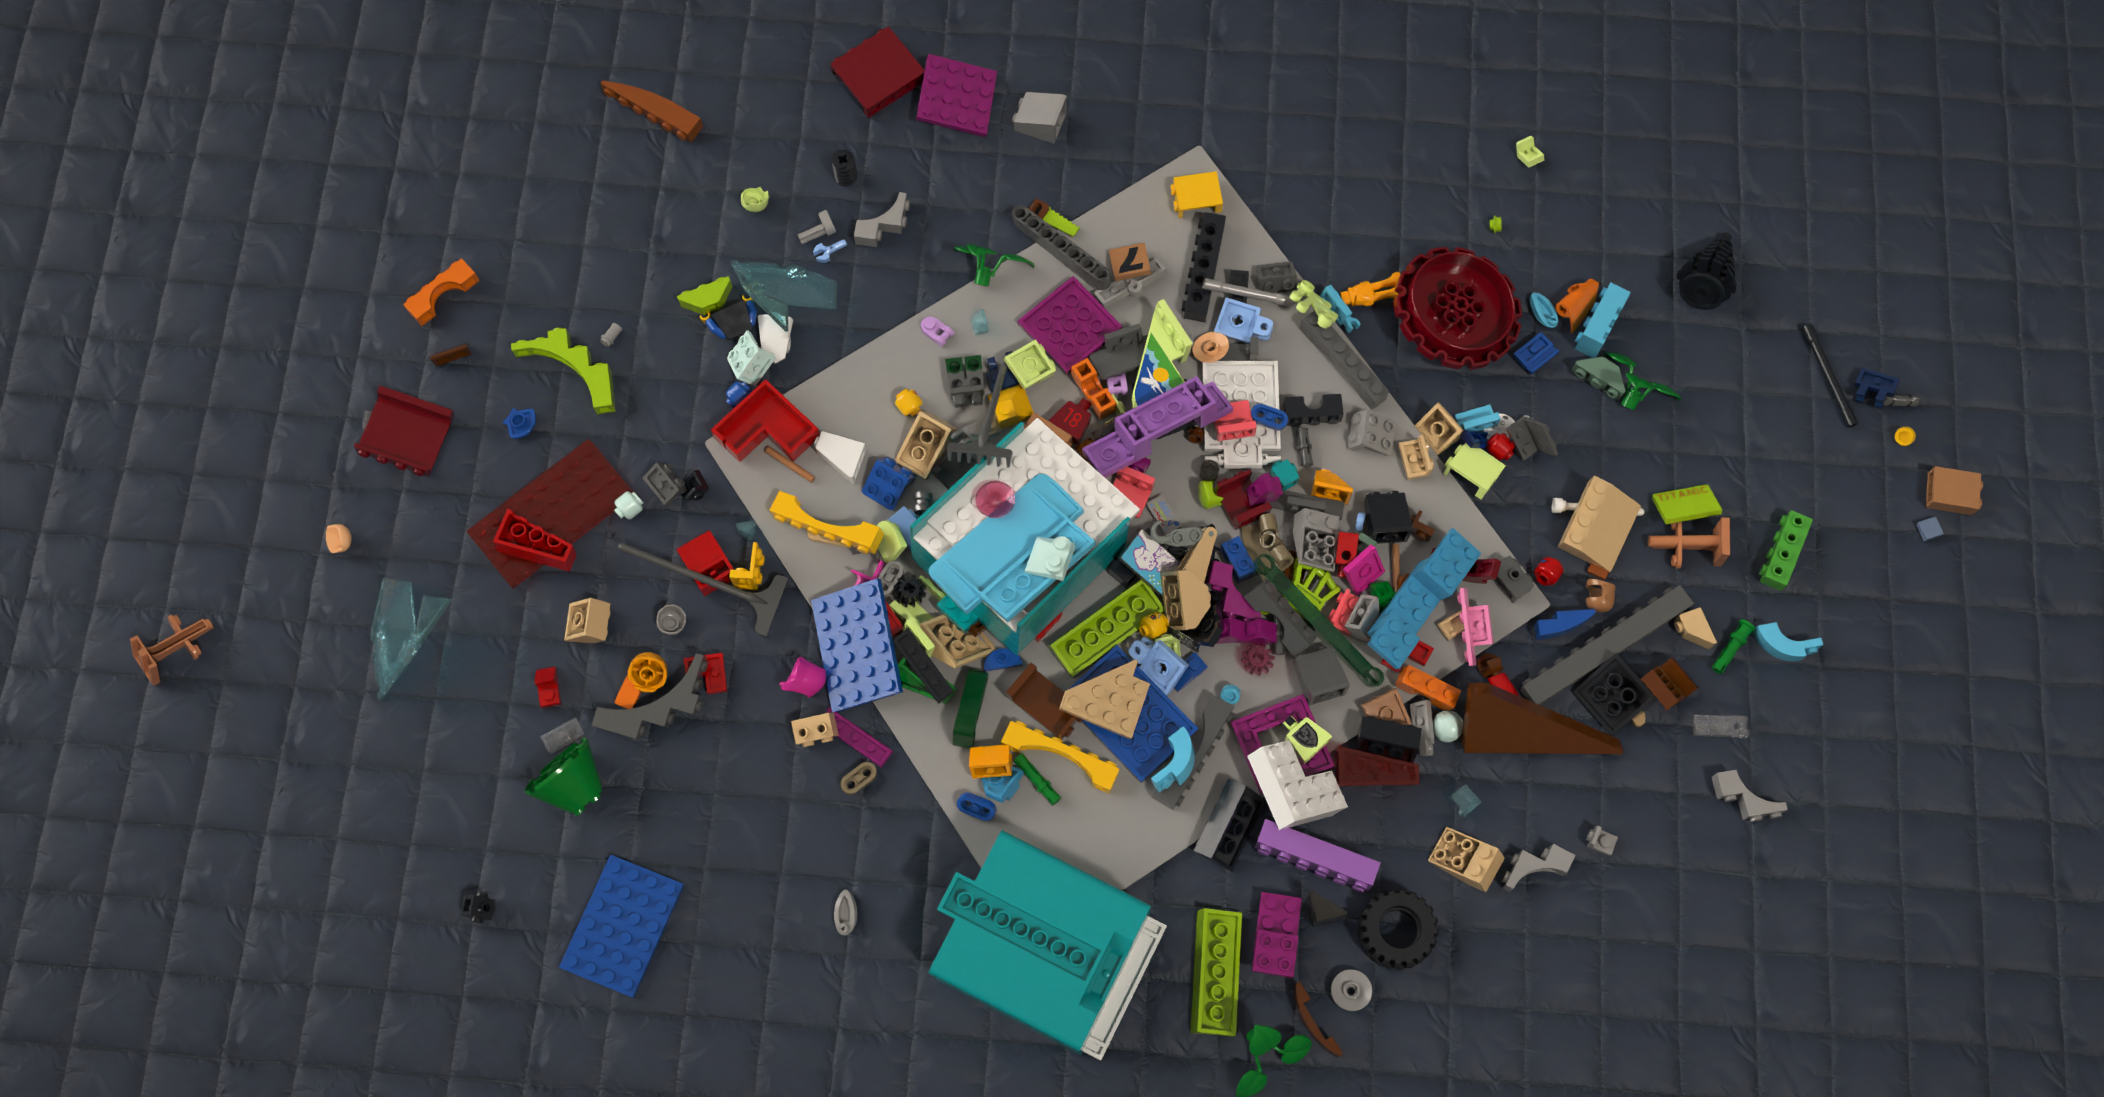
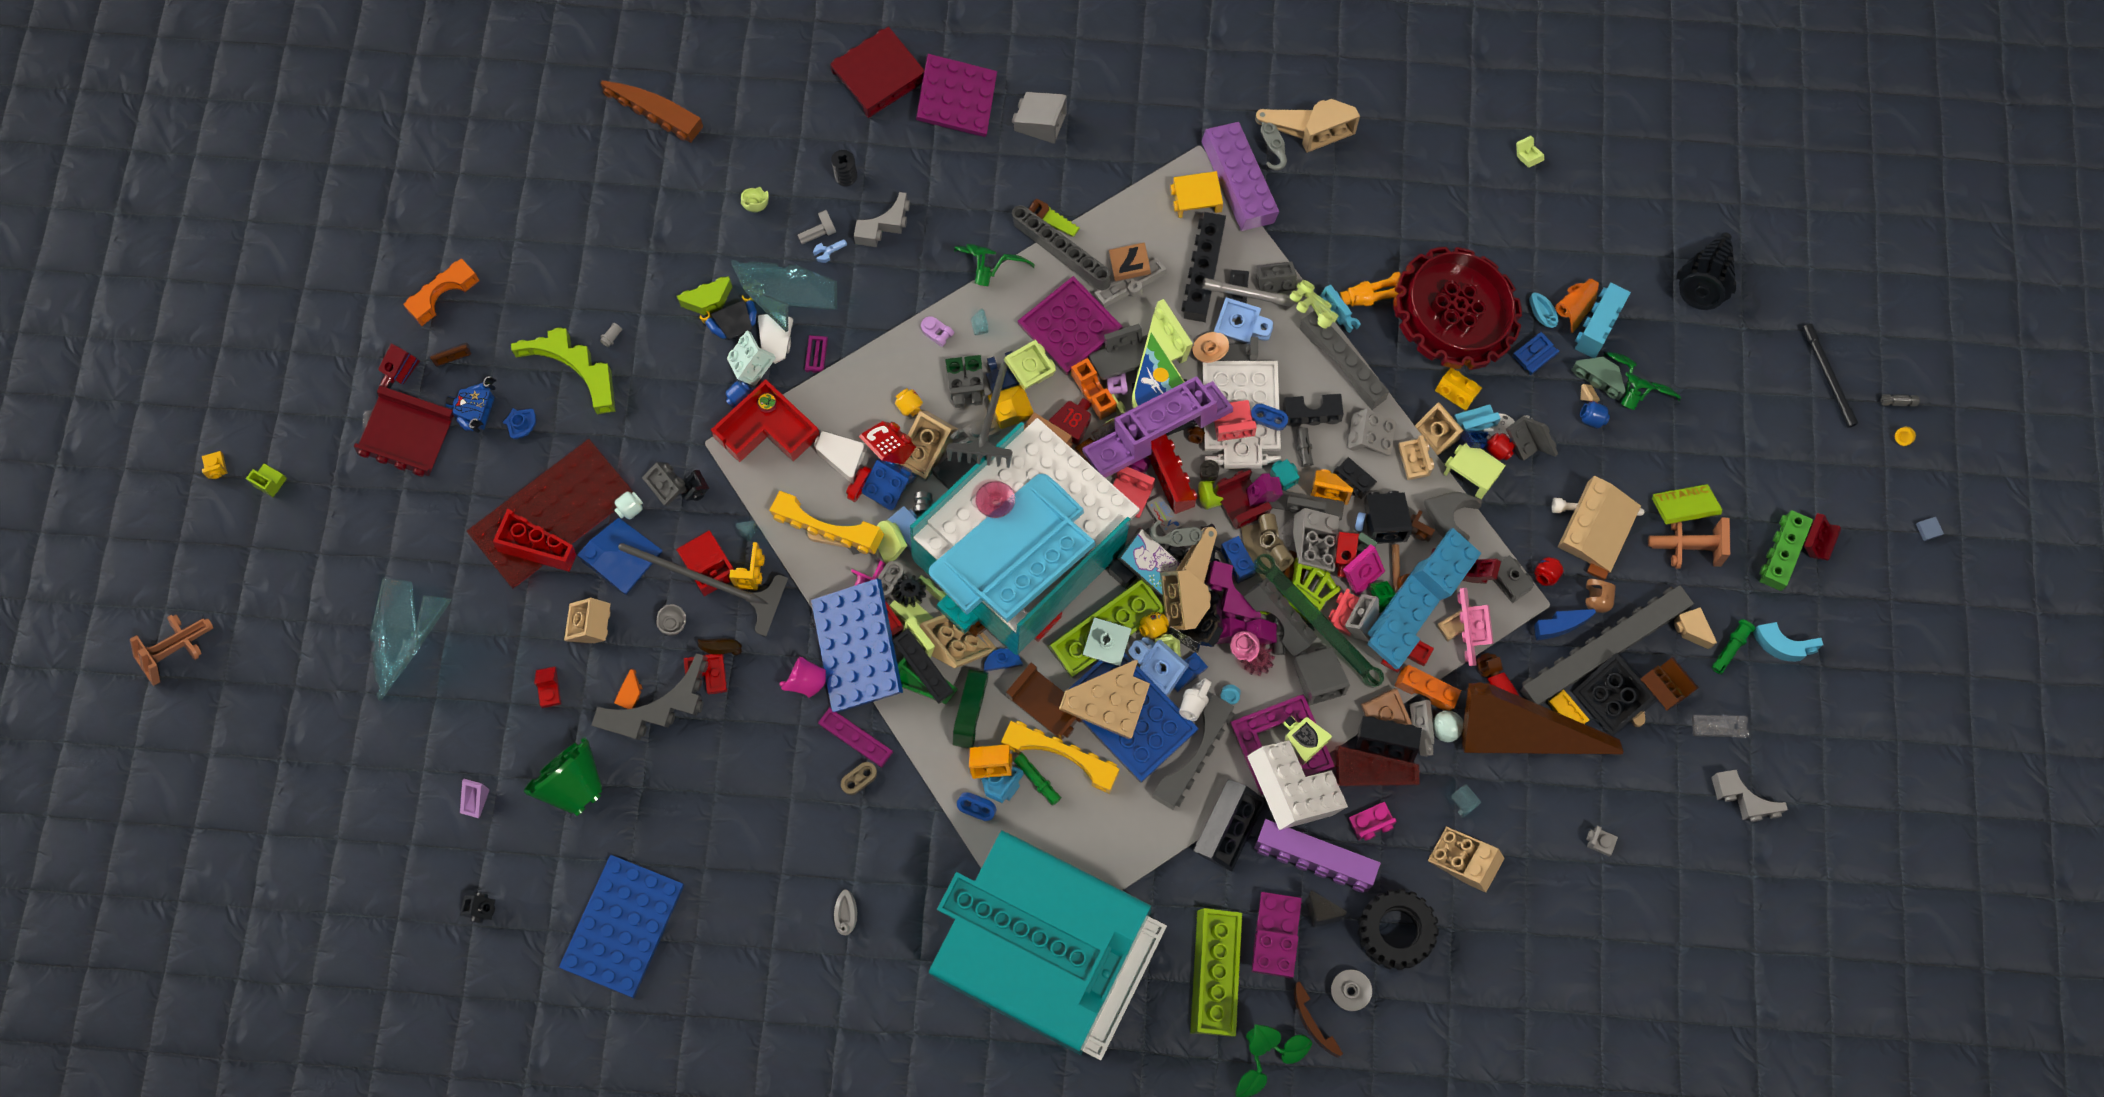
light nougat hair [326,524,352,553] -> none
clear plate [540,718,586,754] -> none
light orange cylinder [627,652,668,692] -> none
medium nougat bar [765,446,815,483] -> none
tan brick [791,713,839,747] -> none
light aqua slope [1025,536,1076,581] -> none
medium azure arch [1151,726,1195,793] -> none
lime plate [1490,215,1502,234] -> none
light grey arch [1502,844,1575,892] -> none
dark blue plate [1855,368,1900,409] -> none
medium nougat brick [1926,466,1983,515] -> none
none -> yellow bracket [202,451,228,479]
none -> lime piece [246,464,287,497]
none -> dark red torso [378,343,420,389]
none -> blue torso [446,376,497,433]
none -> lavender slope [460,779,490,818]
none -> blue slope [578,518,663,595]
none -> dark brown arm [698,638,742,655]
none -> tile [757,393,777,413]
none -> magenta tile [805,335,828,373]
none -> red plate [846,466,872,502]
none -> red slope [859,421,916,465]
none -> light aqua tile [1083,617,1132,667]
none -> red slope [1148,434,1197,514]
none -> white piece [1179,678,1212,721]
none -> medium lavender brick [1201,122,1279,231]
none -> bright pink hair [1230,631,1260,662]
none -> tan slope [1255,99,1360,170]
none -> black bracket [1333,457,1377,499]
none -> dark pink bracket [1348,802,1397,841]
none -> dark grey animal [1424,492,1482,541]
none -> yellow bracket [1435,368,1482,410]
none -> yellow plate [1547,689,1589,724]
none -> tan slope [1580,384,1600,402]
none -> blue head [1580,401,1610,429]
none -> dark red bracket [1804,513,1841,560]

